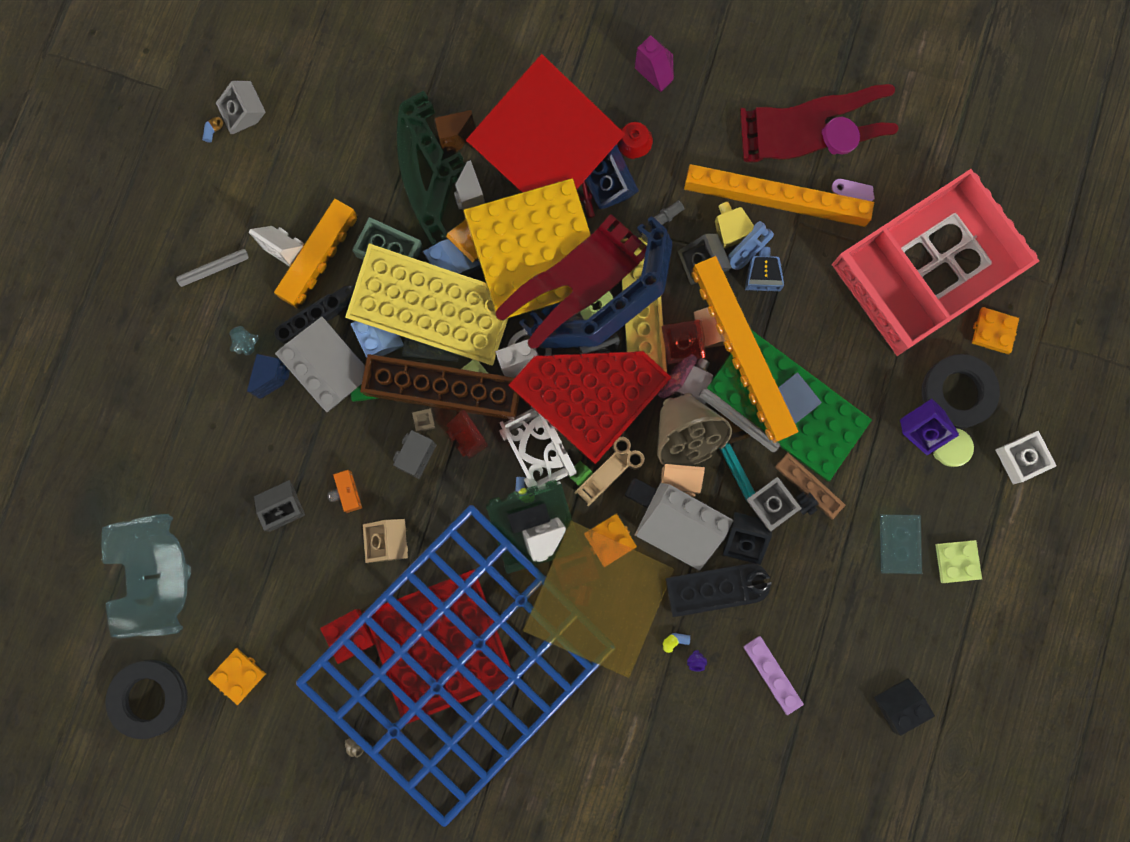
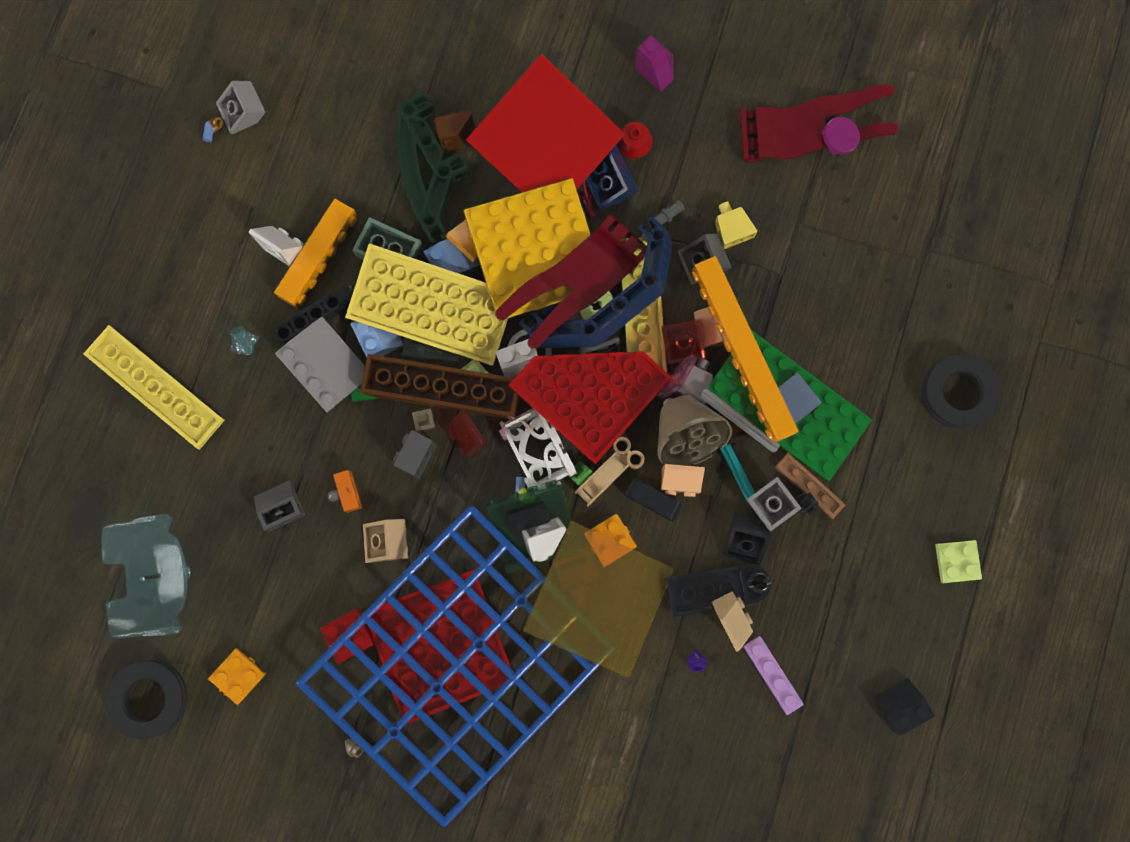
light grey axle [176,249,249,287] -> none
dark blue slope [247,354,290,399] -> none
light grey slope [454,160,485,211] -> none
light grey slope [635,483,733,570] -> none
arm [663,633,690,653] -> none
light orange brick [684,164,874,227] -> none
medium blue plate [728,221,774,270] -> none
torso [745,247,784,291] -> none
coral panel [832,169,1039,356] -> none
lavender piece [832,179,874,201] -> none
clear light blue tile [880,515,922,574] -> none
dark purple slope [900,399,959,455] -> none
yellowish green tile [933,428,974,467] -> none
light orange plate [972,307,1019,355] -> none
white brick [995,431,1057,484] -> none
none -> light yellow plate [83,325,225,450]
none -> tan slope [712,591,753,652]

